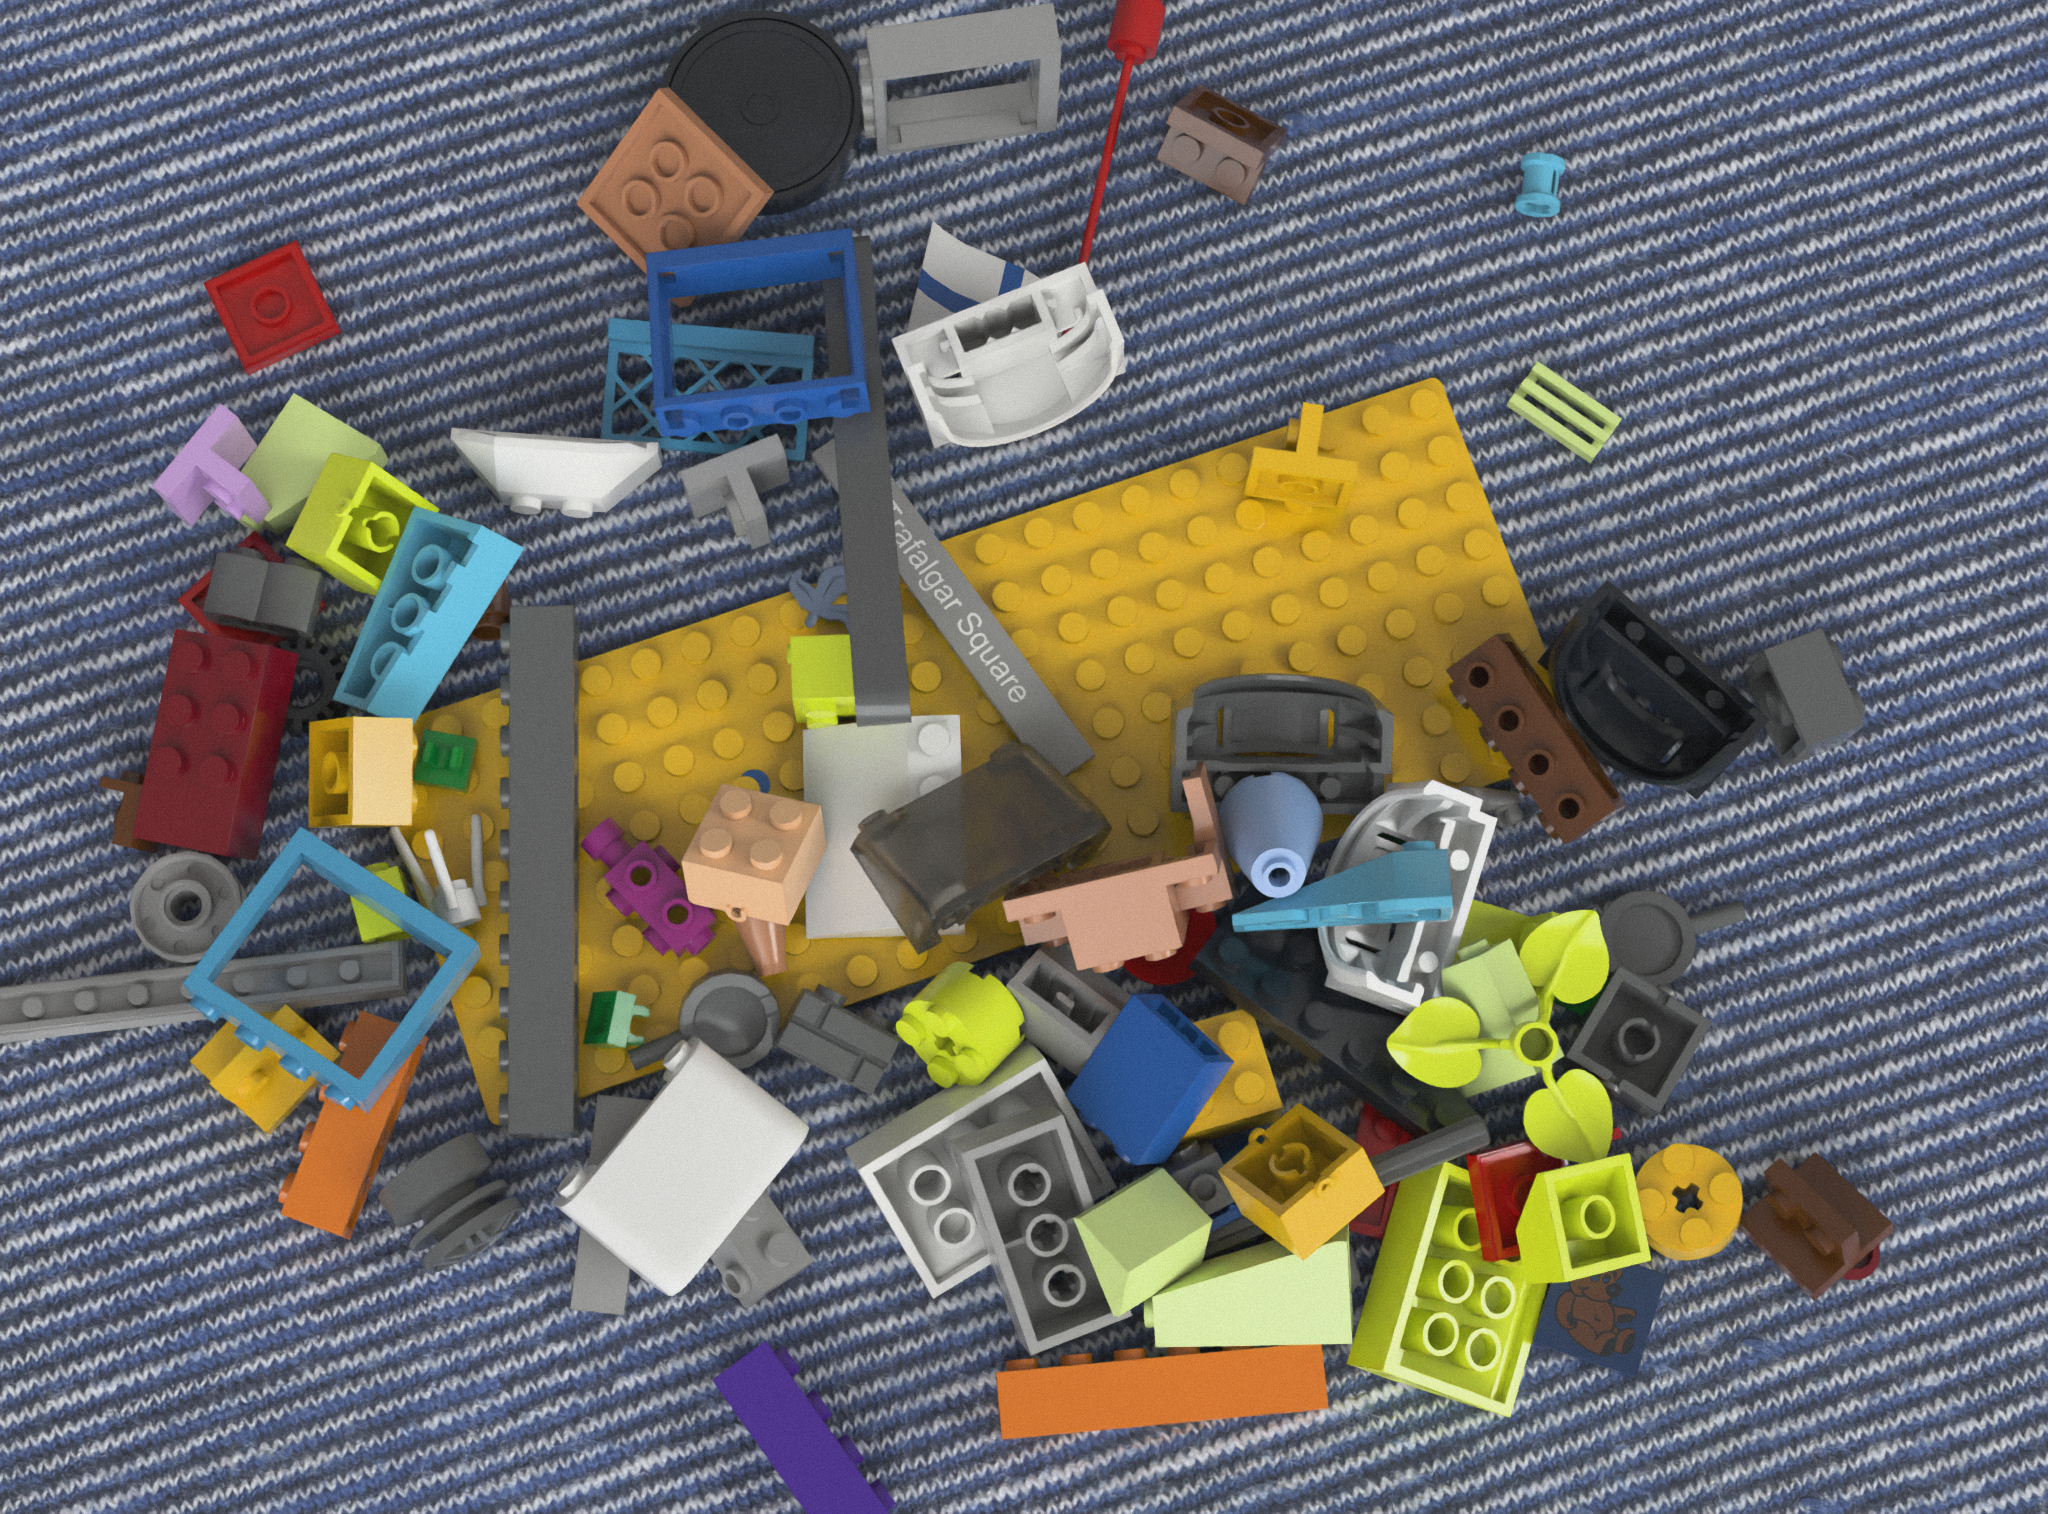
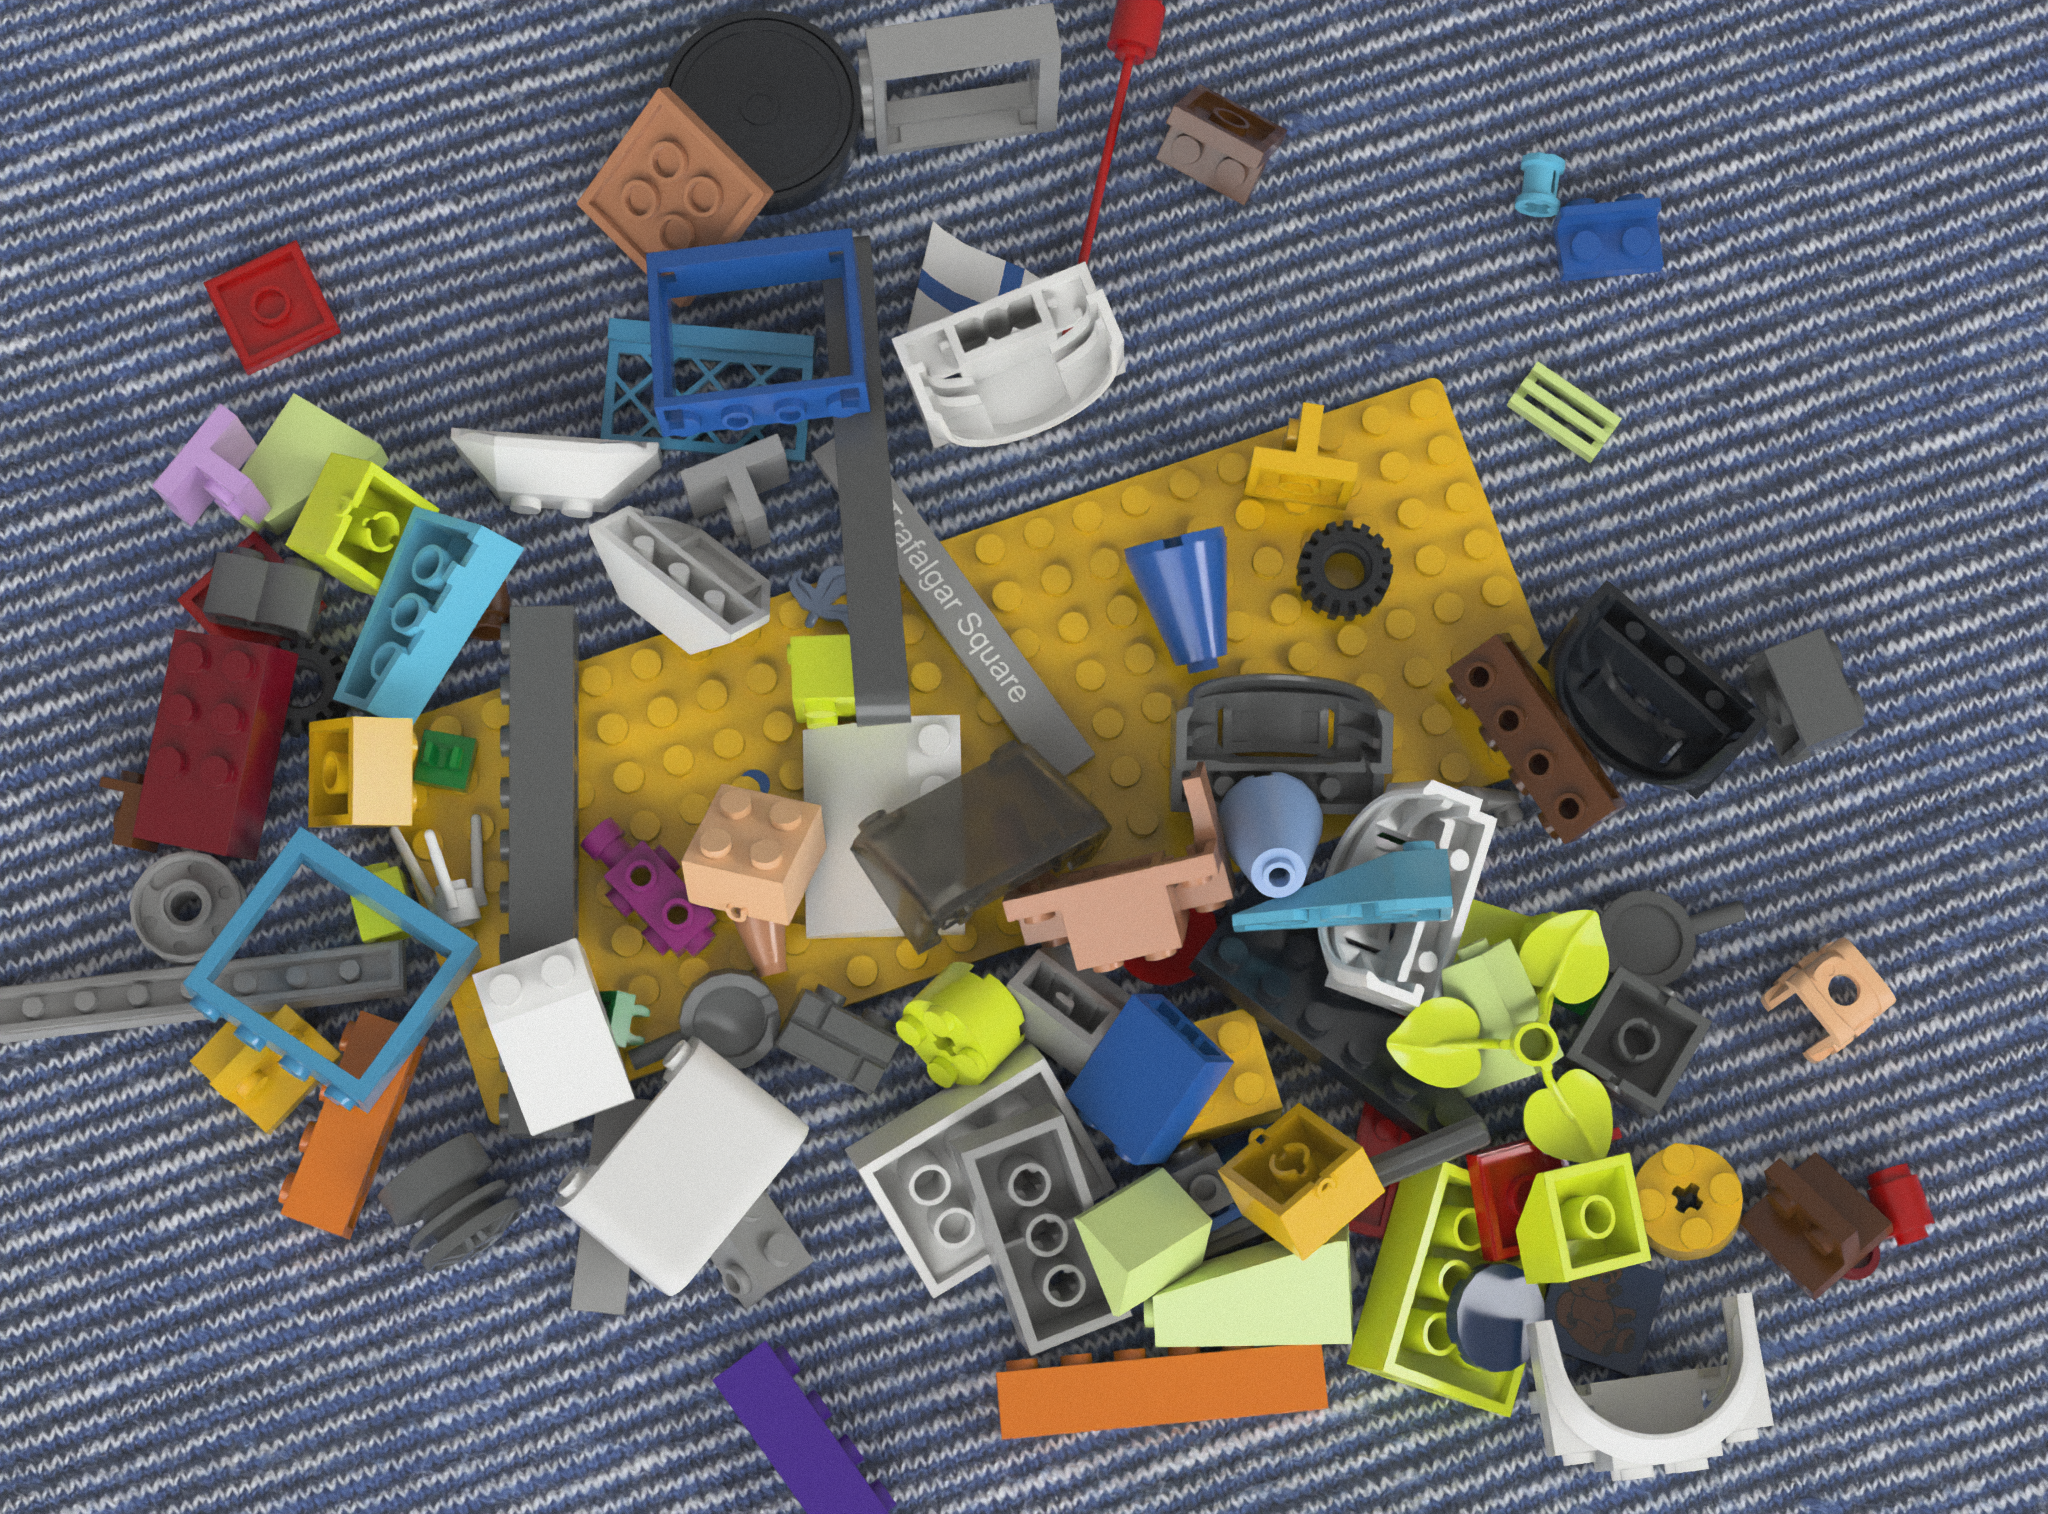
none -> white slope [472,938,635,1136]
none -> white wedge [589,506,771,655]
none -> blue cone [1124,526,1227,674]
none -> black tyre [1296,520,1393,621]
none -> dark blue tile [1446,1262,1545,1372]
none -> white piece [1526,1292,1774,1481]
none -> blue bracket [1552,193,1664,282]
none -> light nougat piece [1761,937,1896,1064]
none -> red brick [1866,1163,1935,1247]

